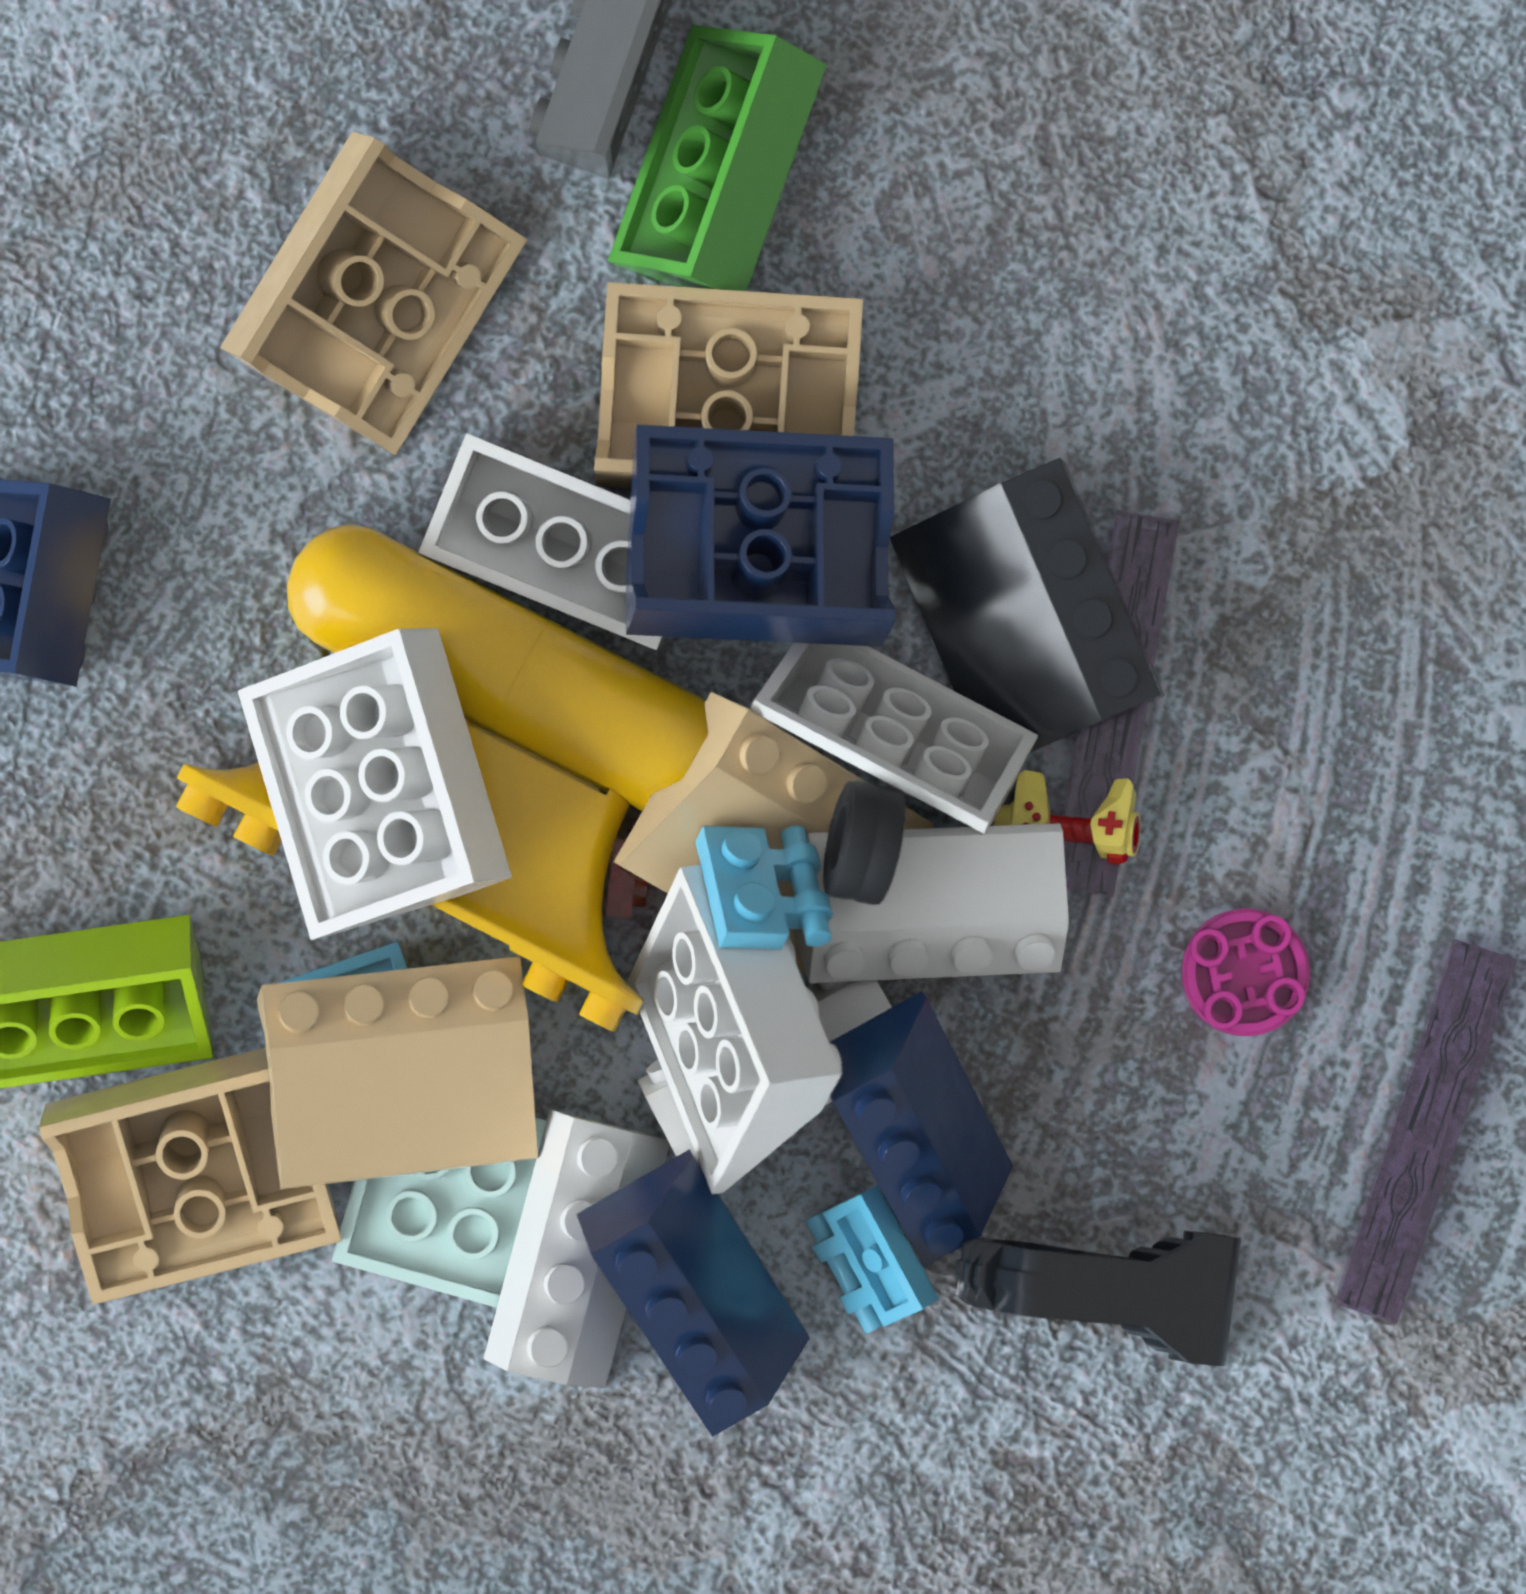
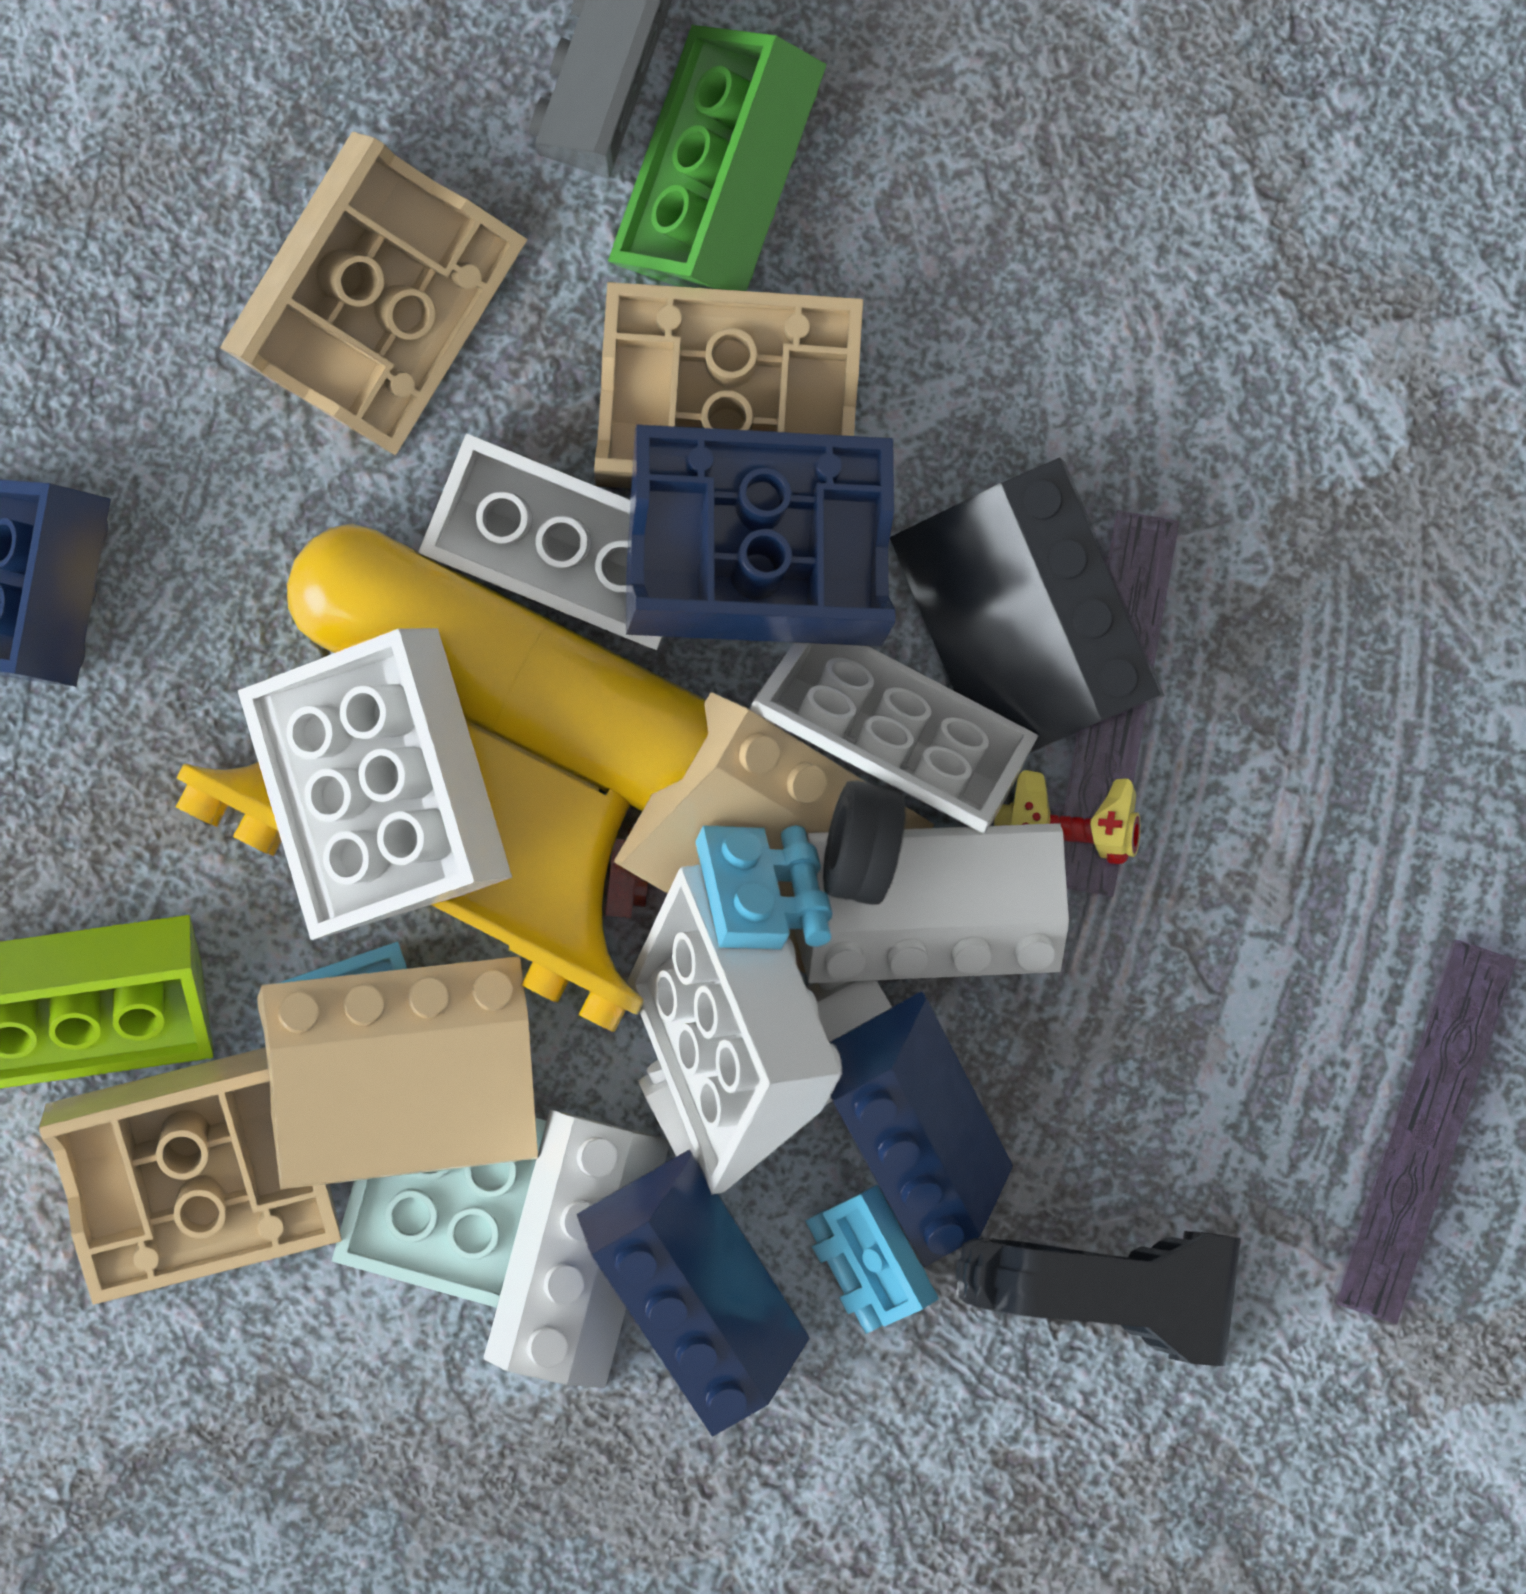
dark pink tile [1181,909,1310,1036] -> none

